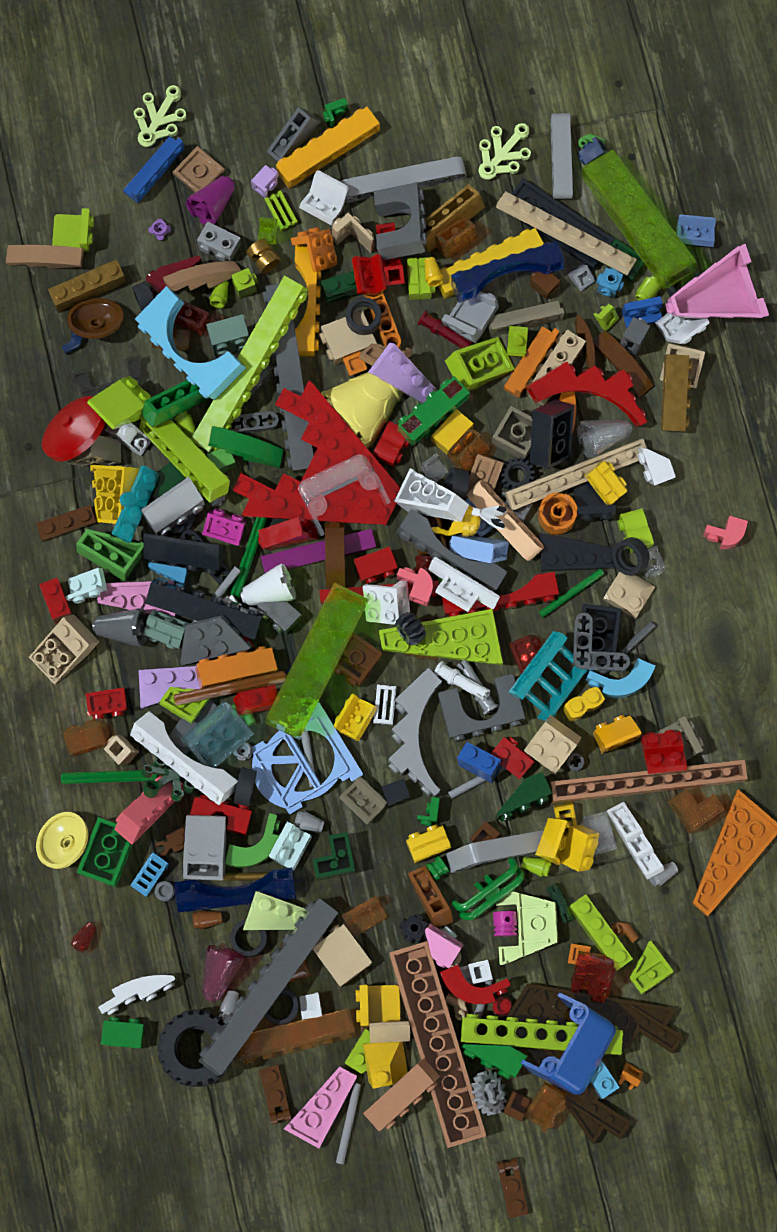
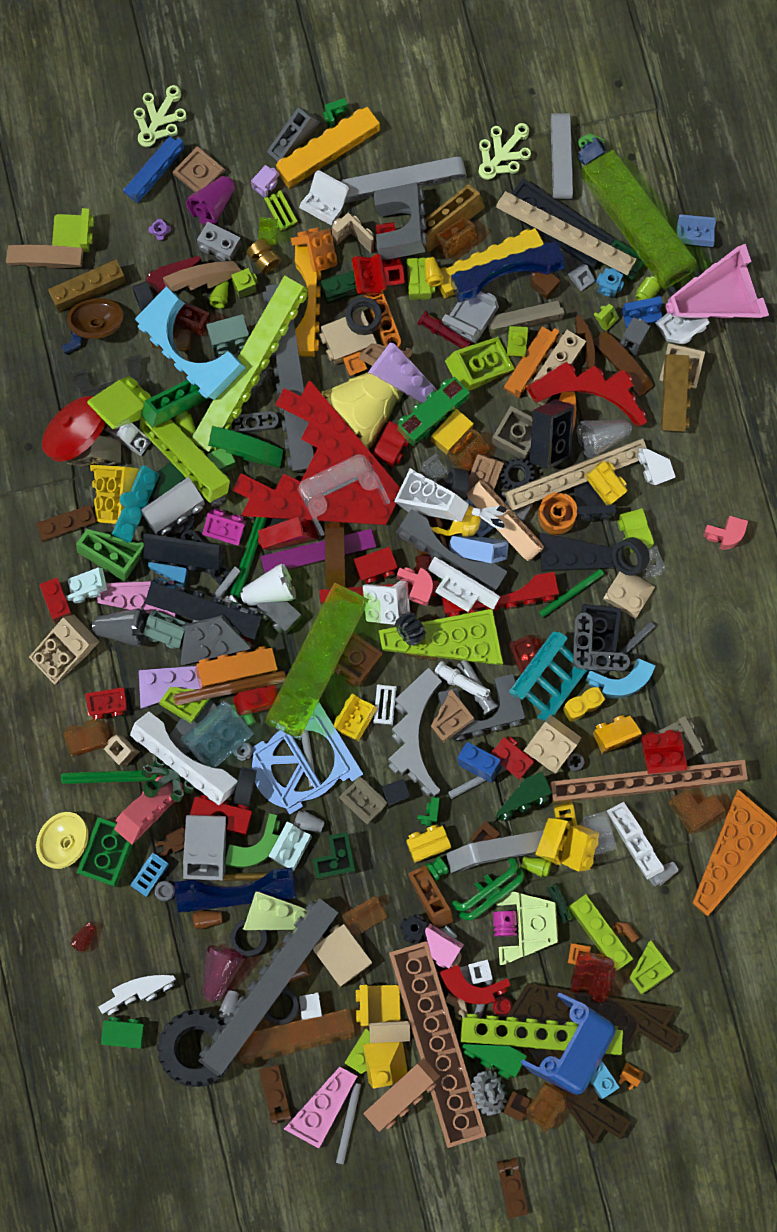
none -> medium nougat wing [431,690,474,743]

